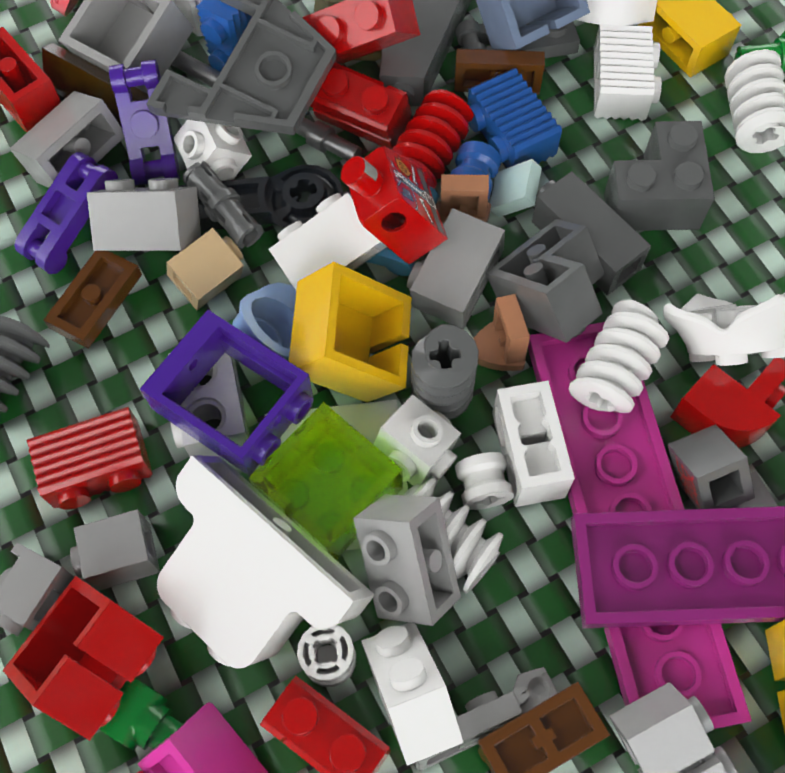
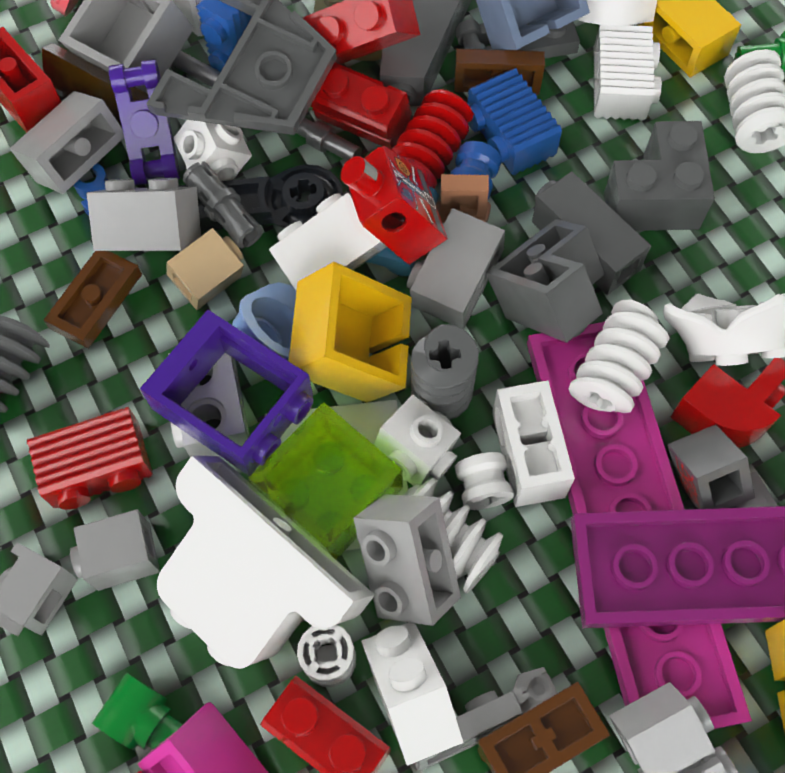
red piece [2,576,164,741] -> none
dark purple plate [14,152,118,274] -> none
nougat tile [473,294,530,371] -> none
light aqua tile [490,159,542,217] -> none

